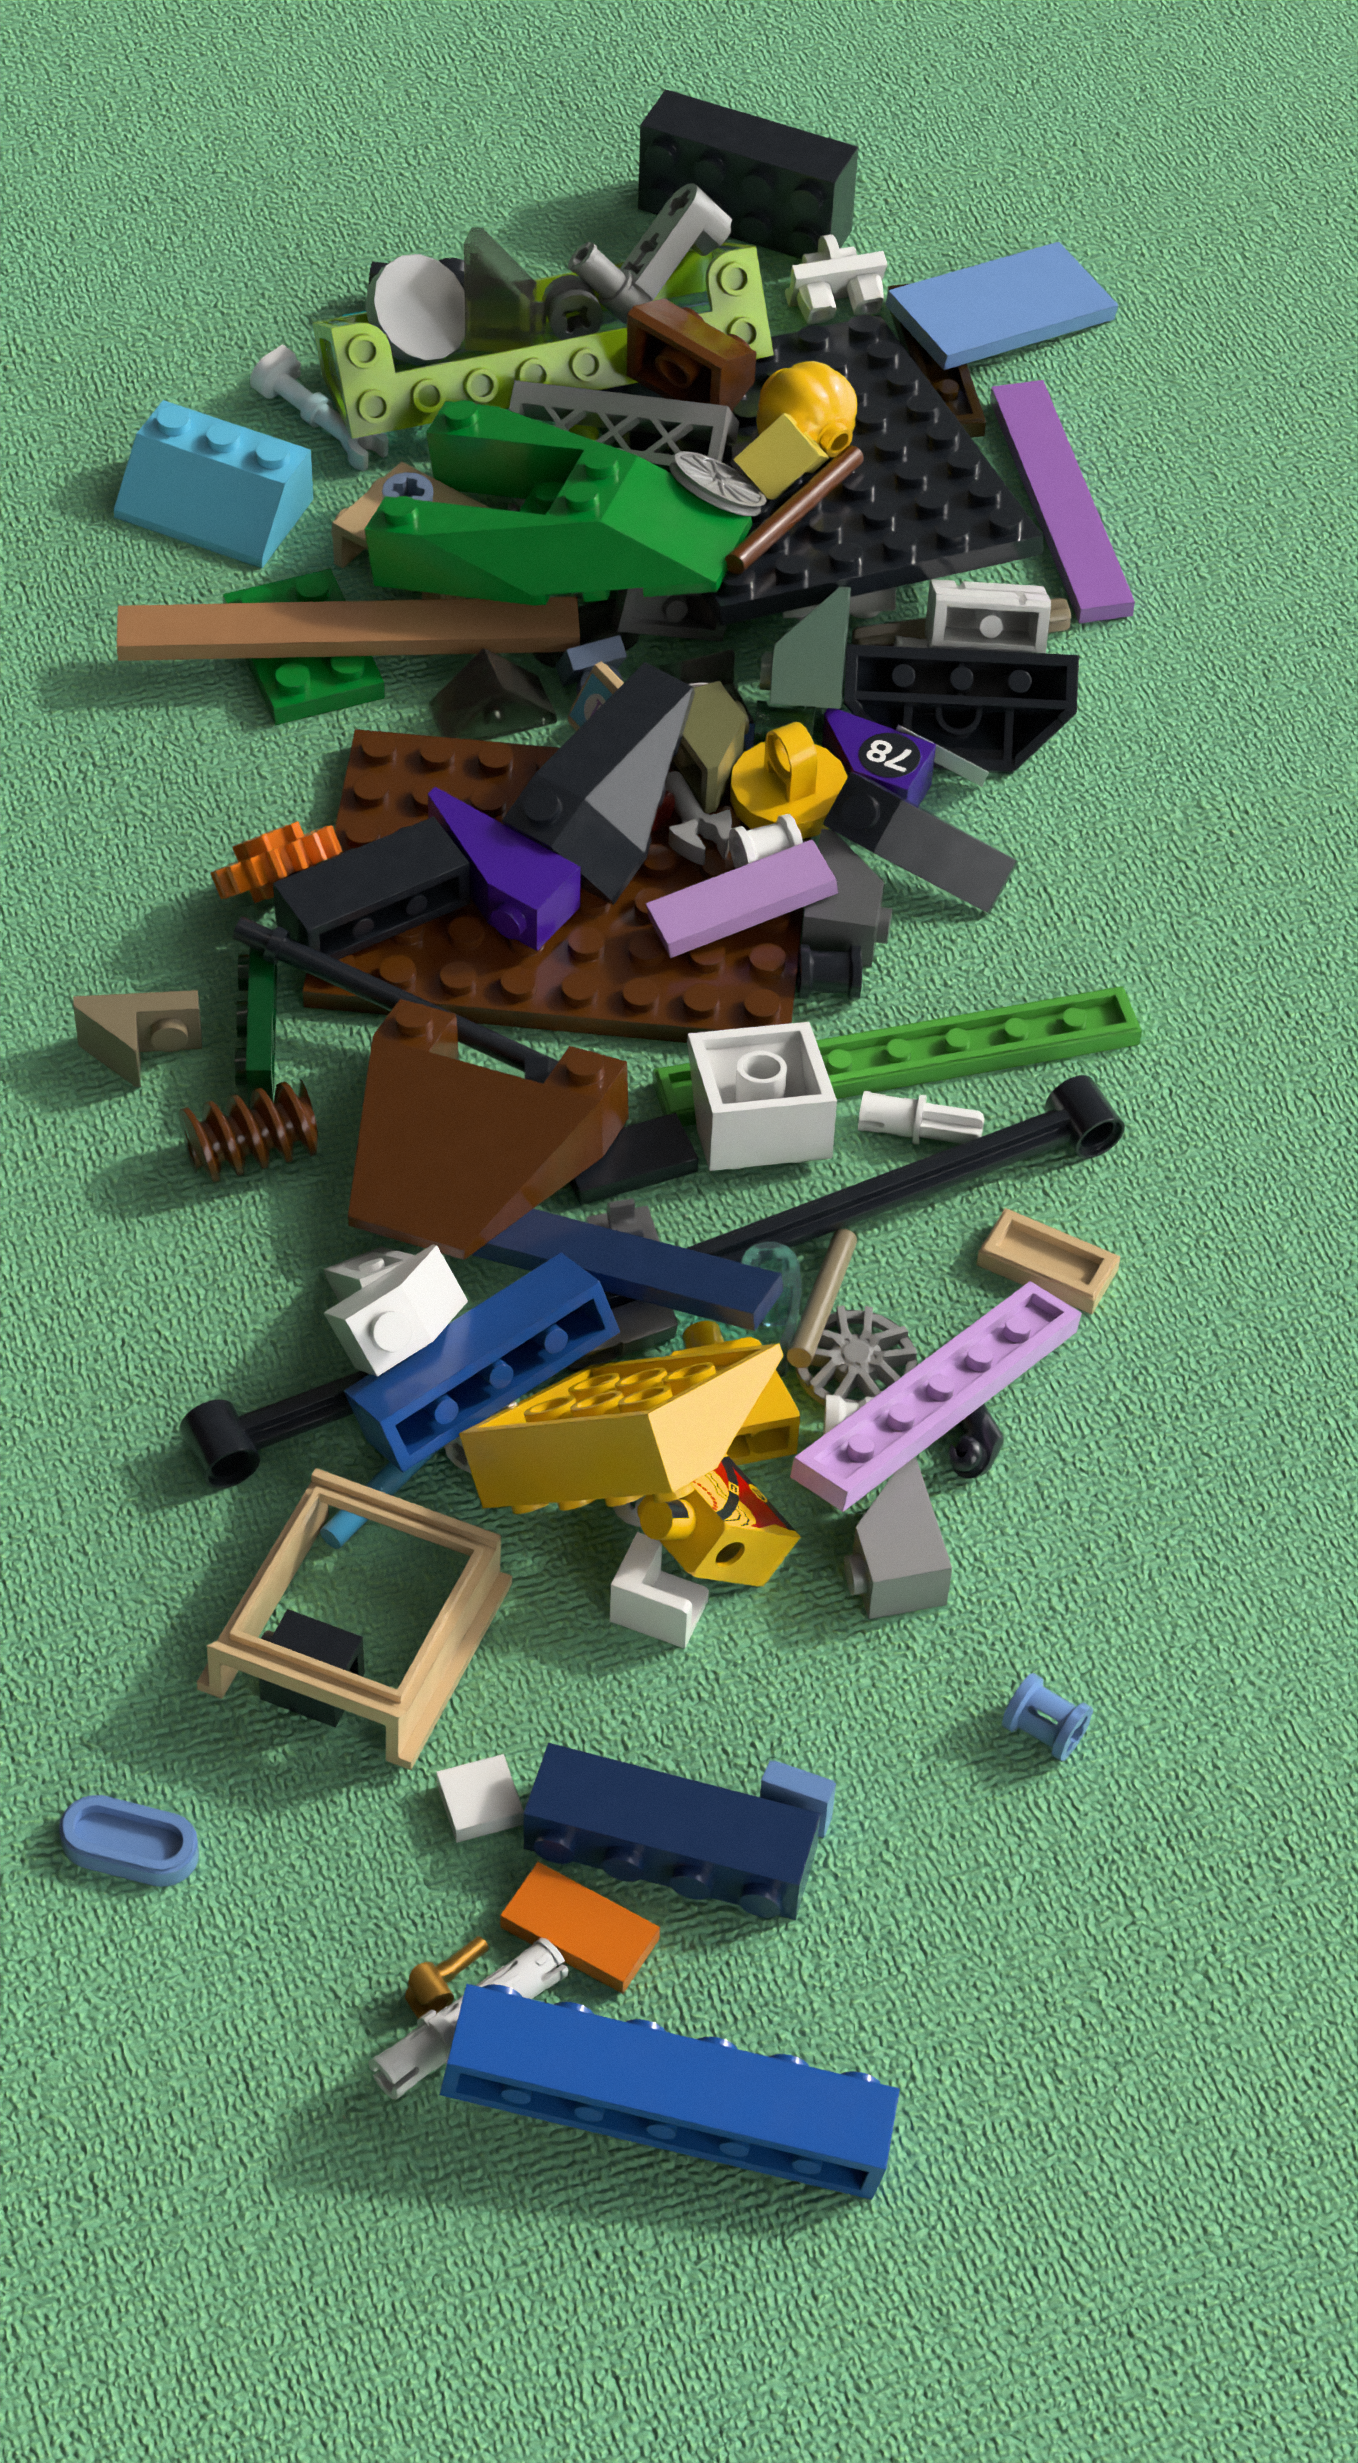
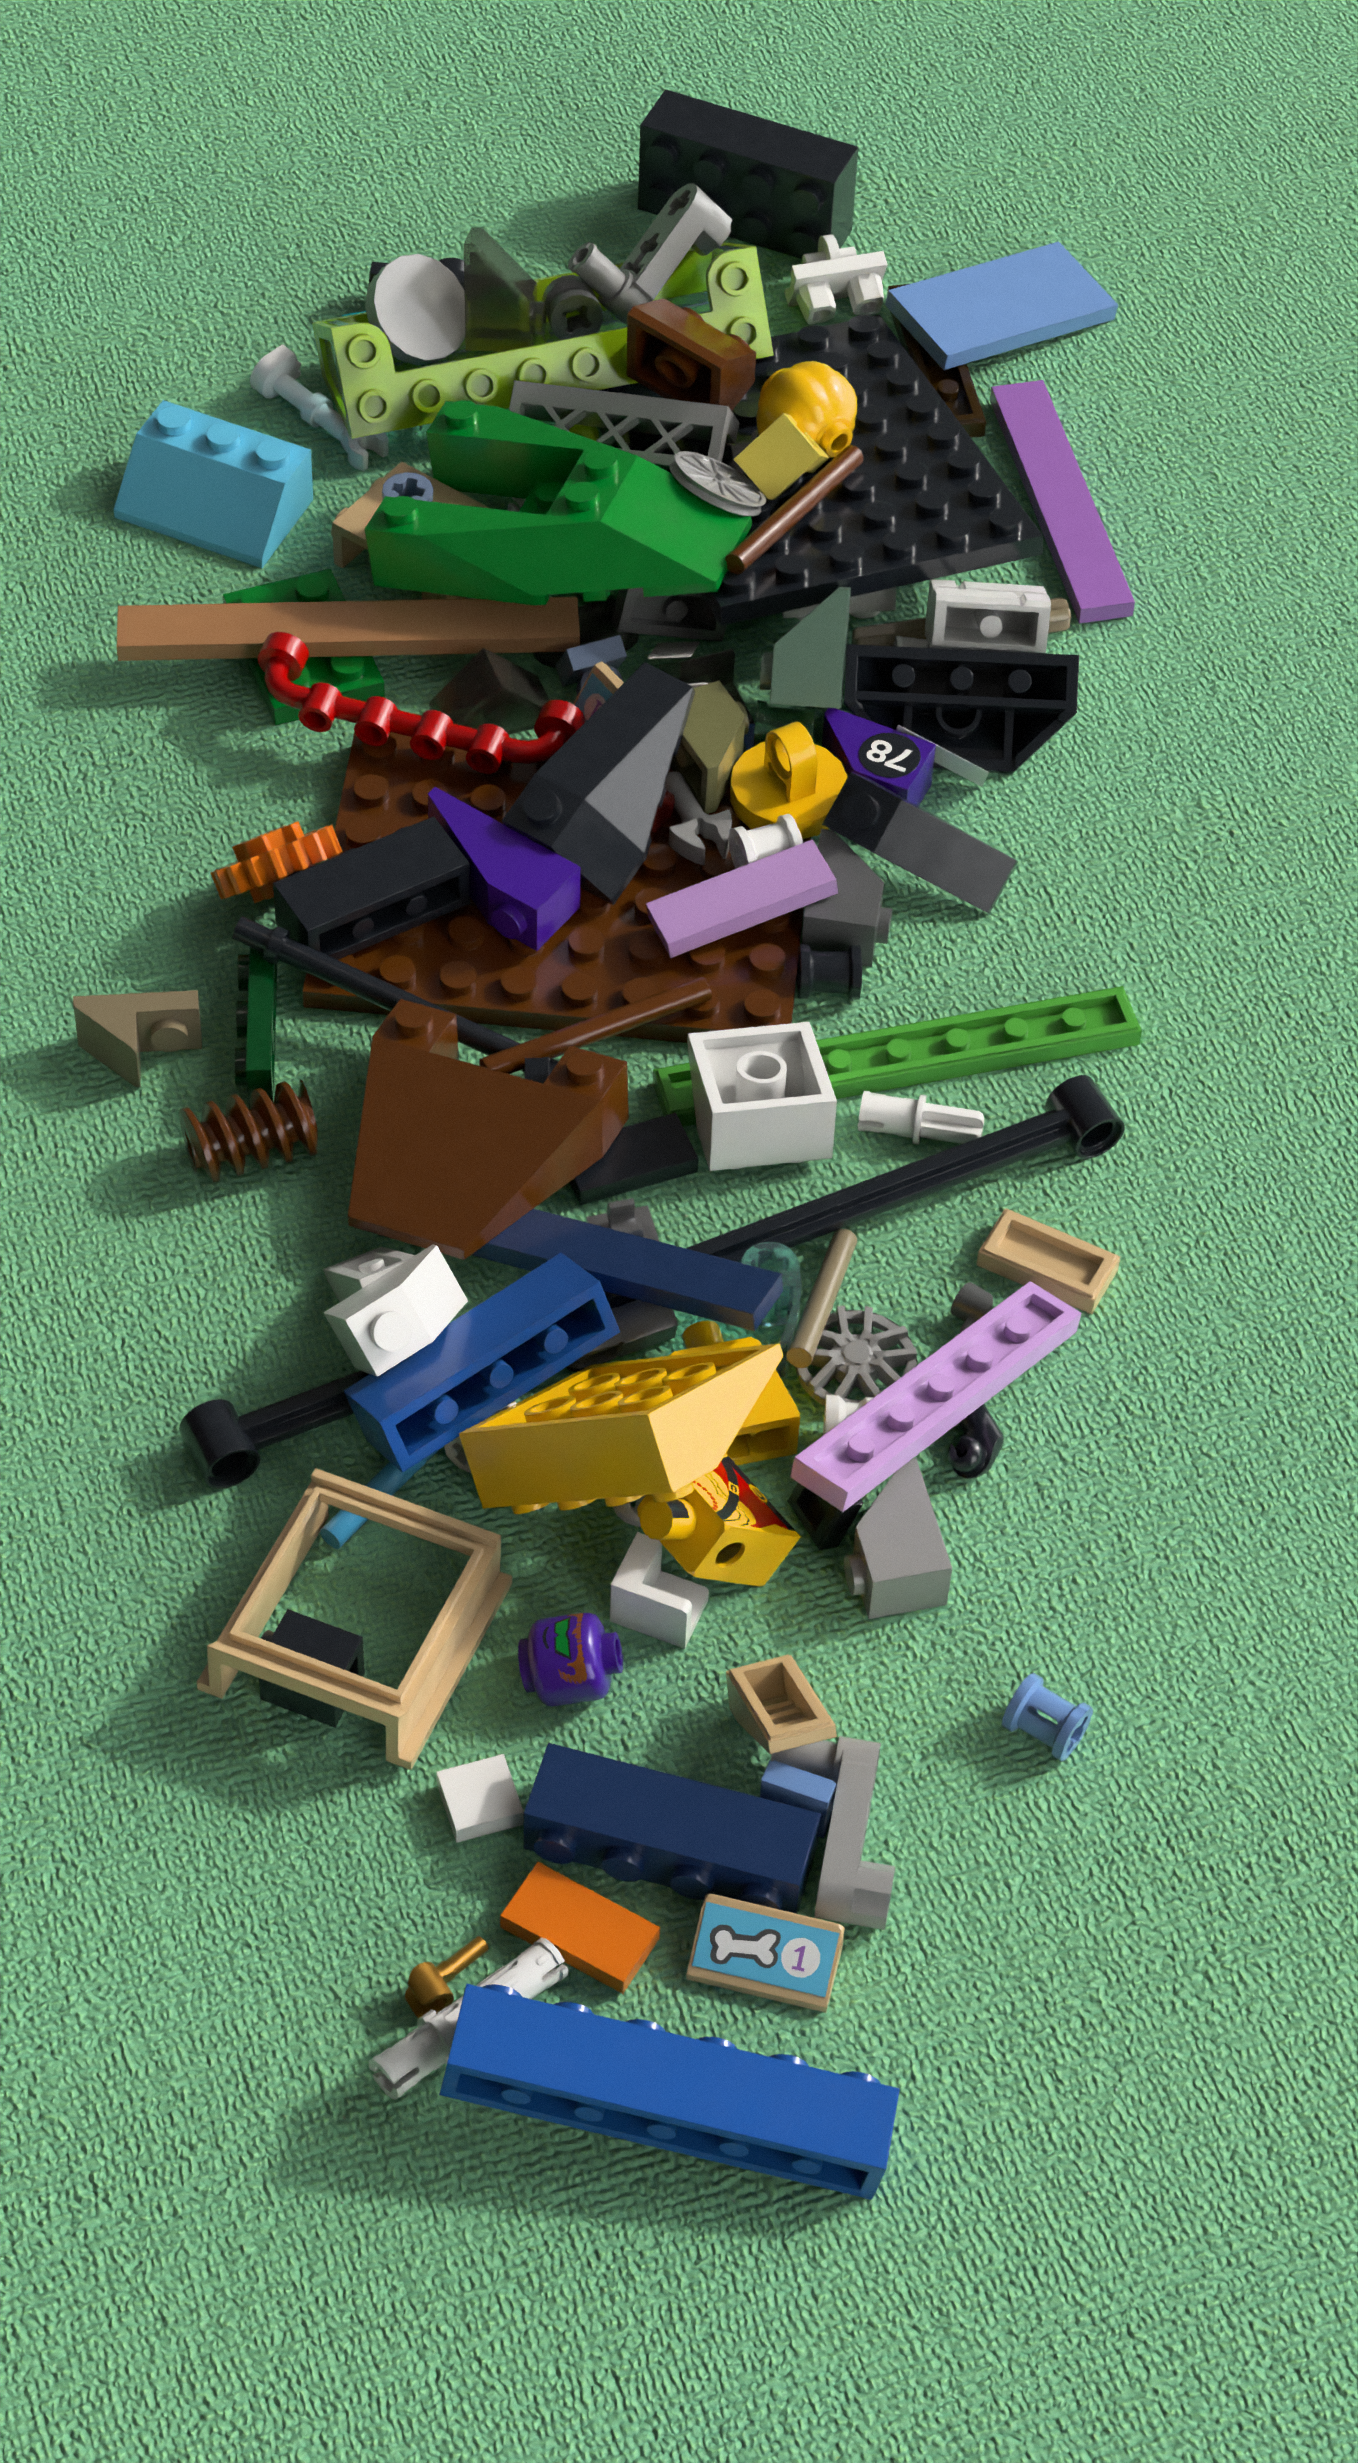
medium blue tile [59,1795,199,1887] -> none
none -> red bar [257,632,586,774]
none -> reddish brown bar [479,977,712,1074]
none -> dark purple head [518,1613,623,1706]
none -> white sticker [648,641,700,659]
none -> slope [686,1894,845,2013]
none -> tan slope [726,1654,837,1754]
none -> light grey beam [771,1736,895,1930]
none -> black tile [788,1483,863,1550]
none -> dark grey hand [950,1282,993,1334]

